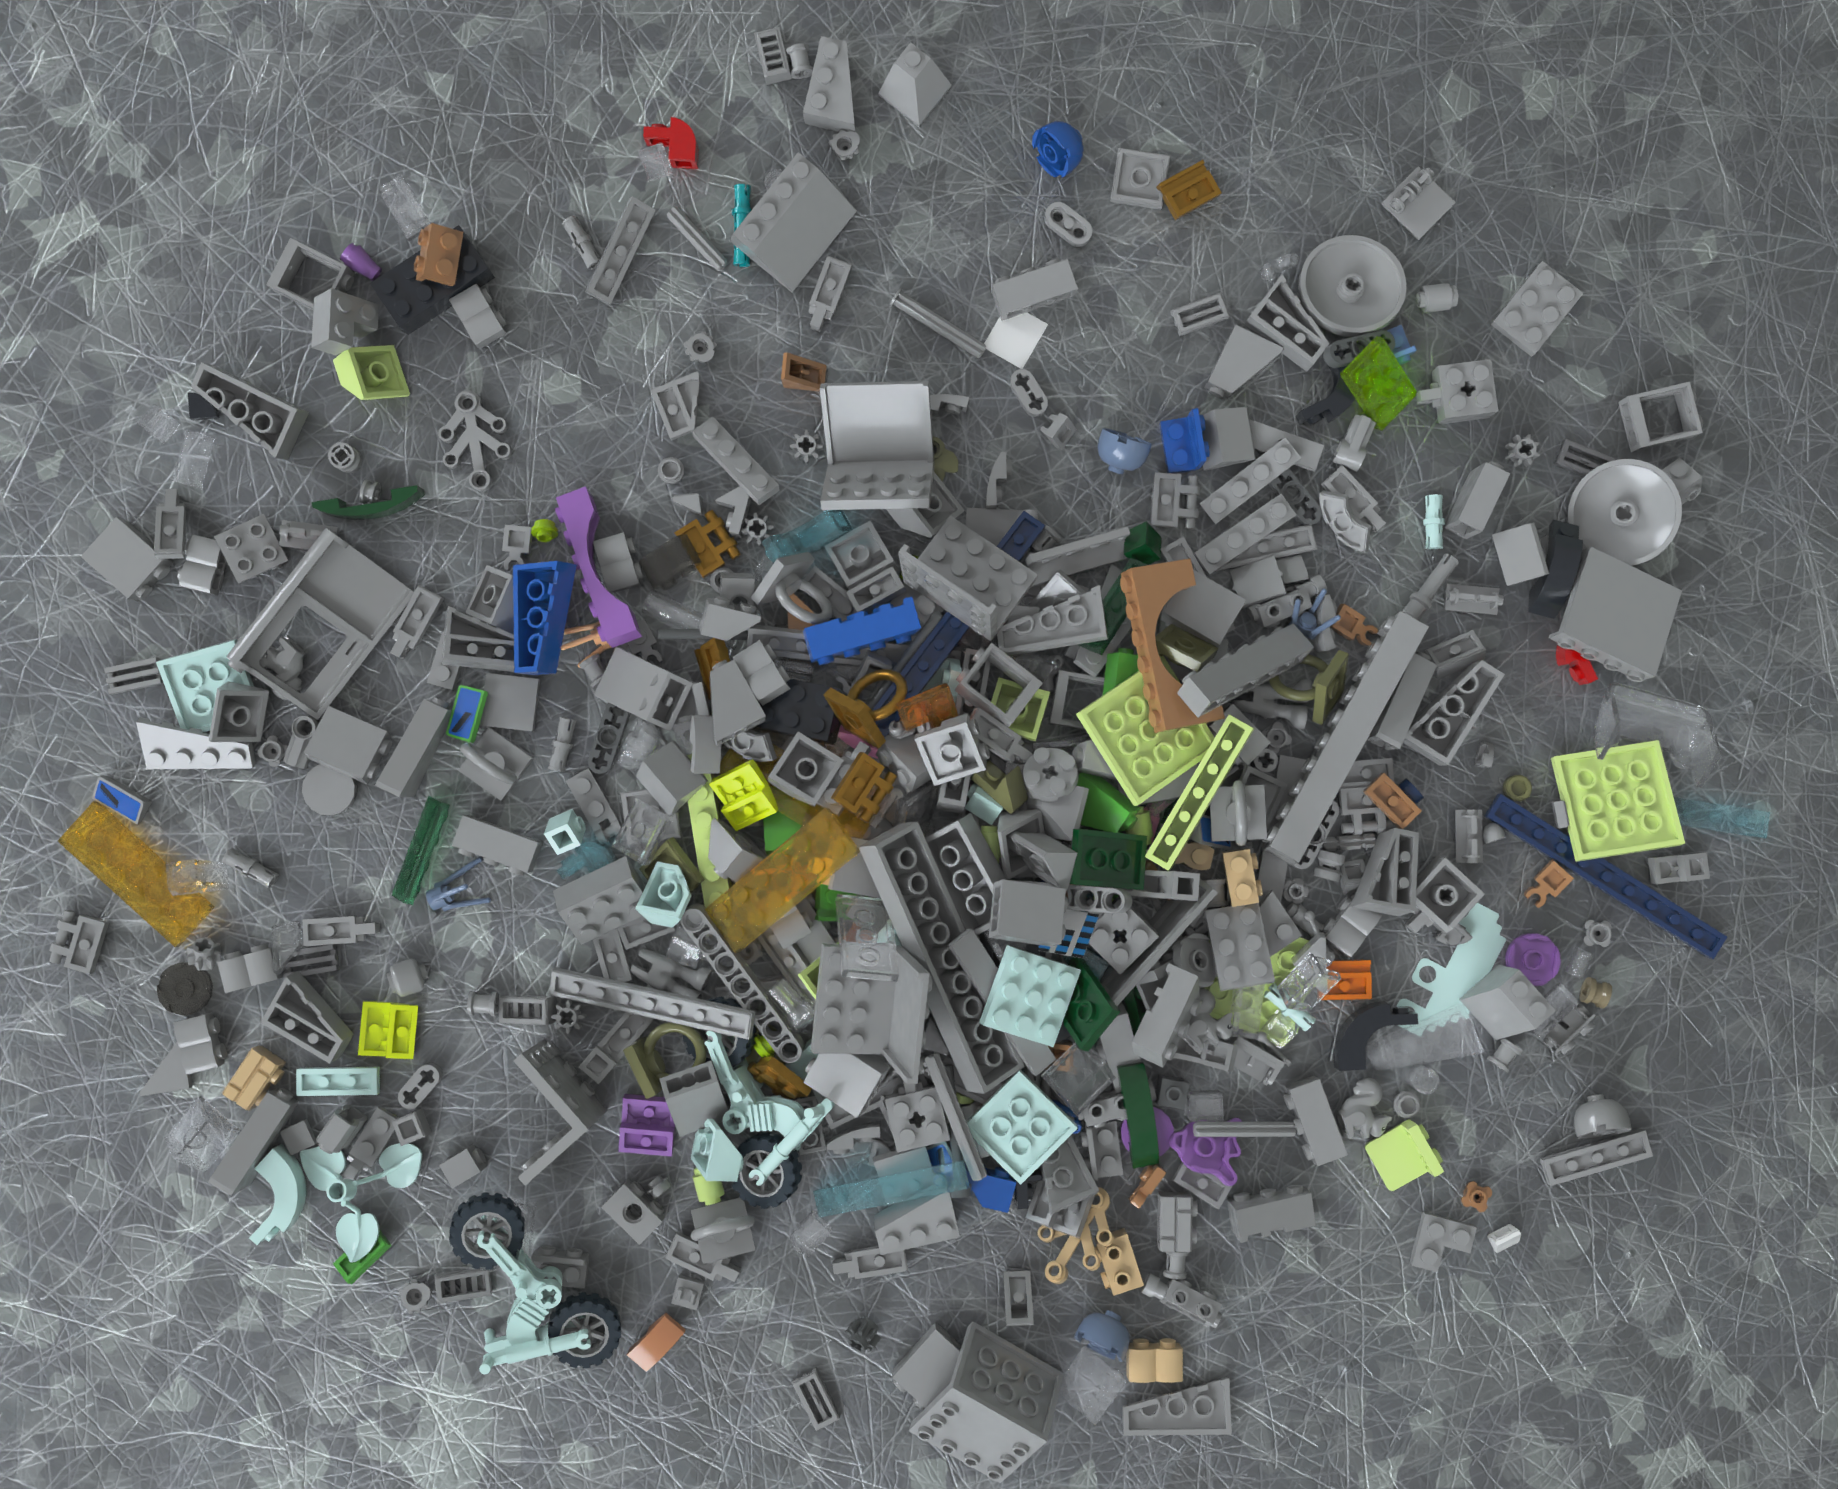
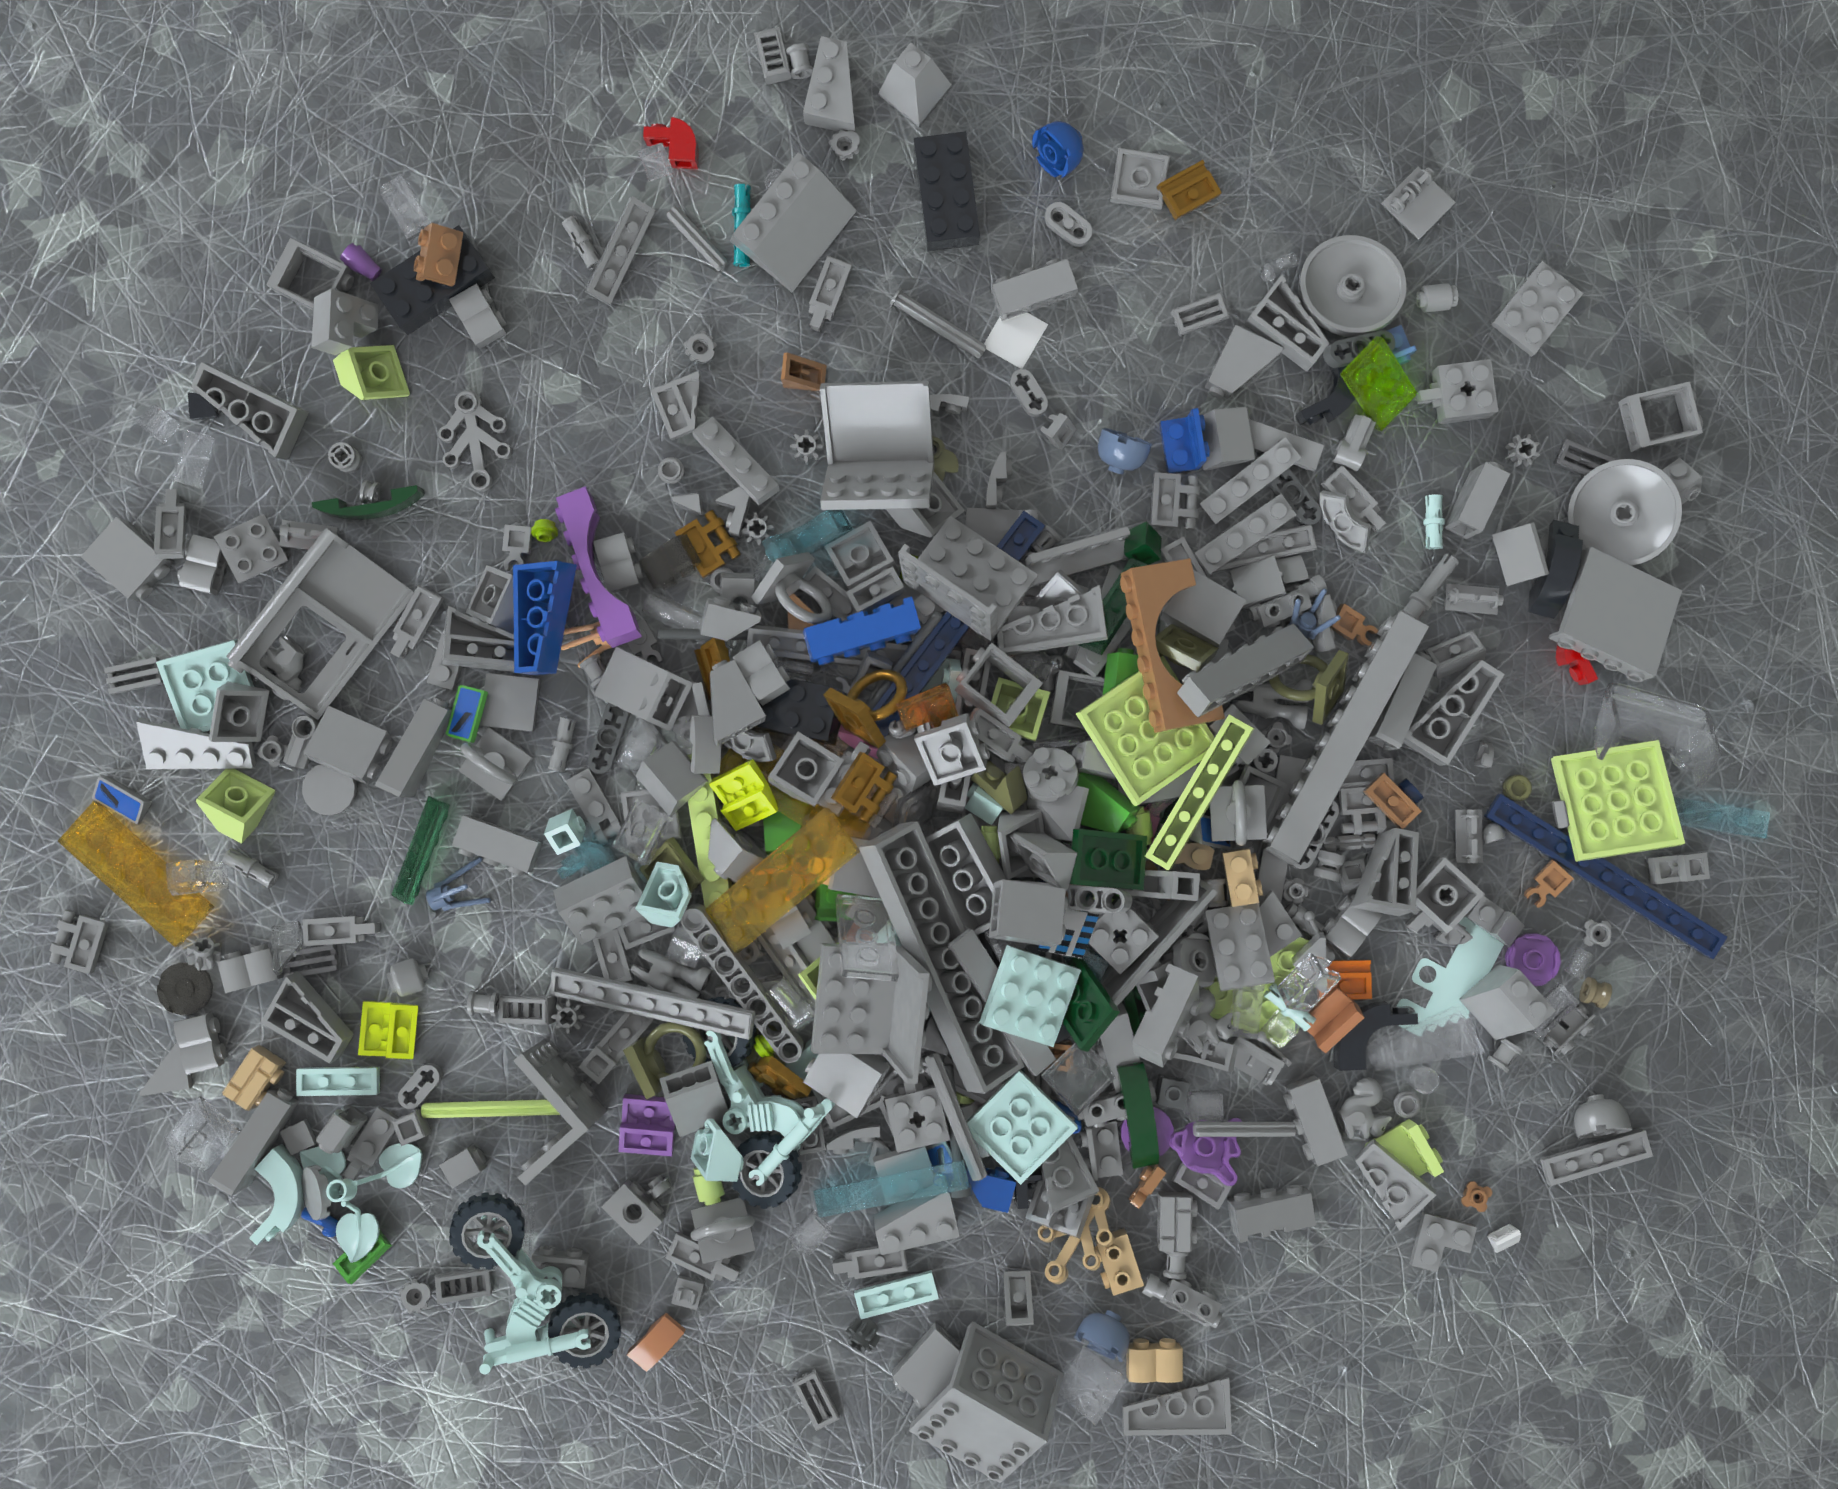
none -> yellowish green slope [196,769,275,843]
none -> blue arm [301,1207,339,1237]
none -> light grey tile [302,1165,332,1221]
none -> yellowish green axle [421,1100,560,1118]
none -> light aqua plate [854,1270,939,1319]
none -> black brick [914,131,980,252]
none -> nougat panel [1303,987,1365,1053]
none -> light grey wing [1355,1139,1436,1231]
none -> light grey slope [1465,896,1524,948]

